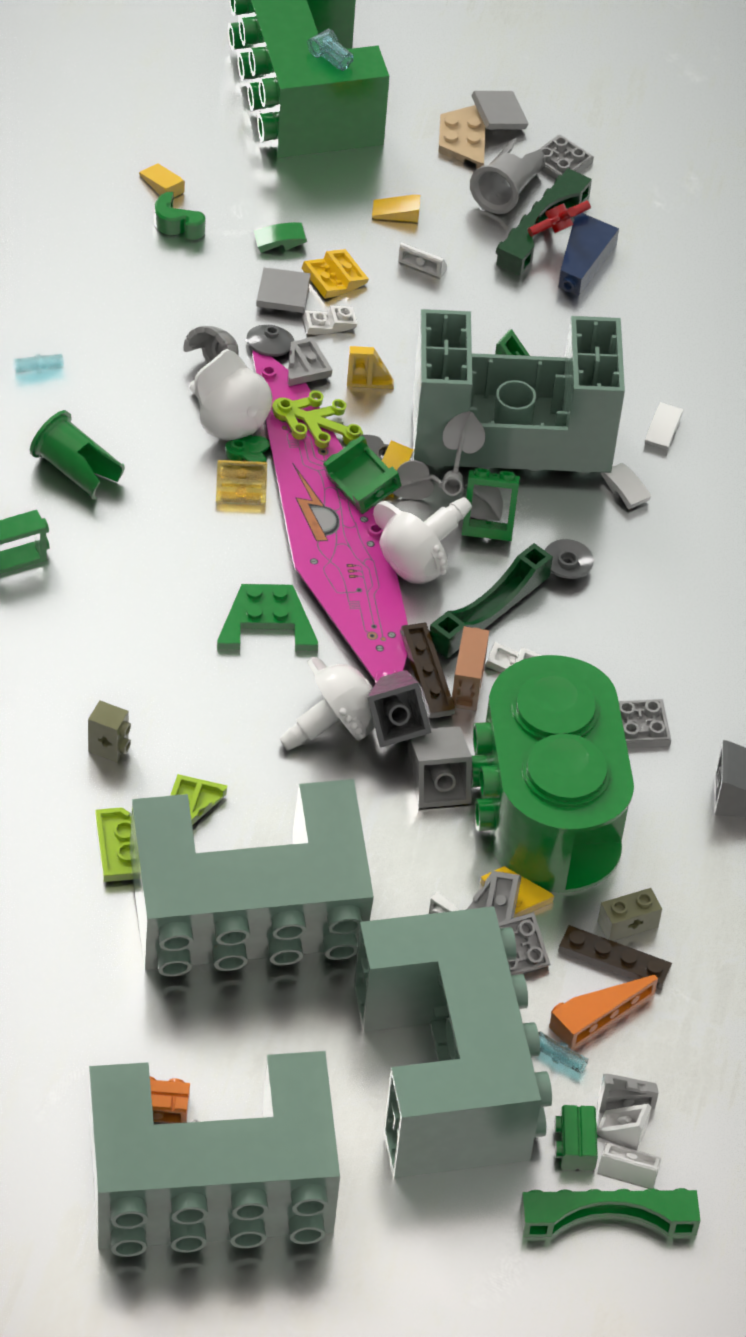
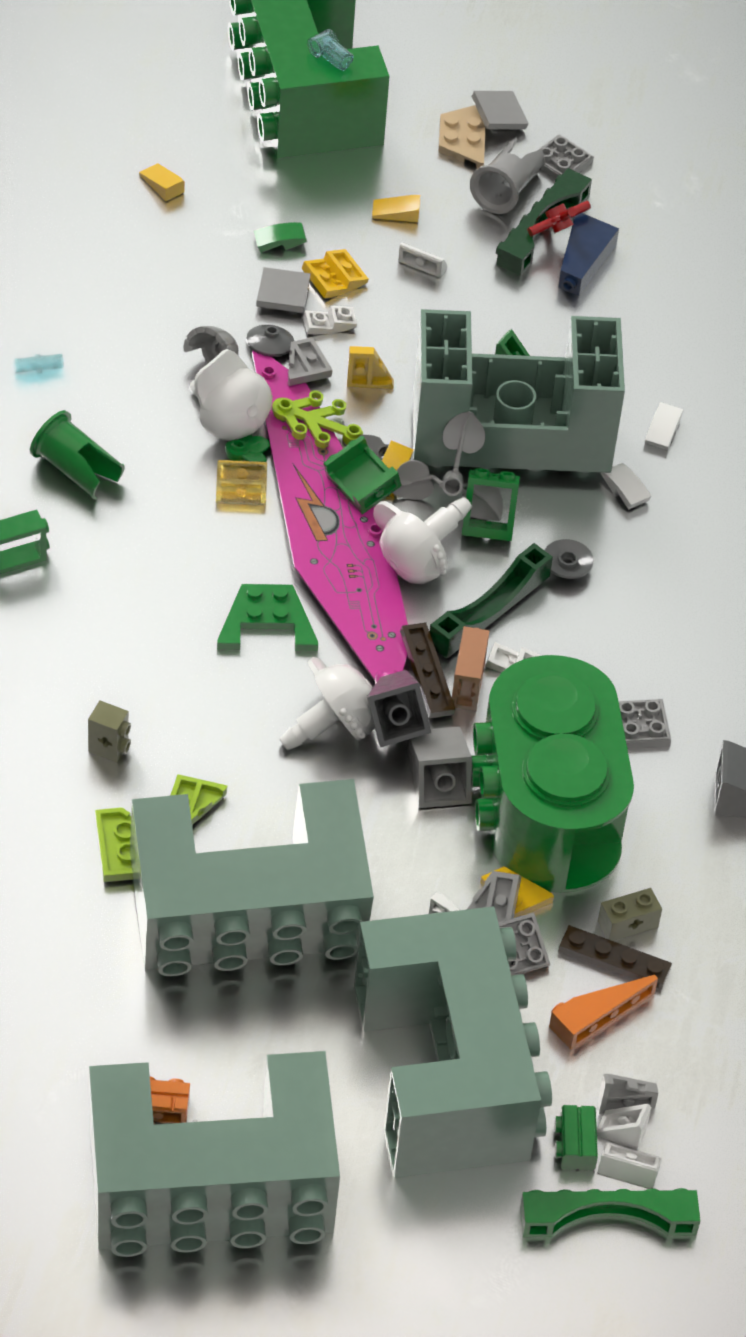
green animal [154,192,206,240] -> none
clear light blue pin [538,1031,589,1075] -> none

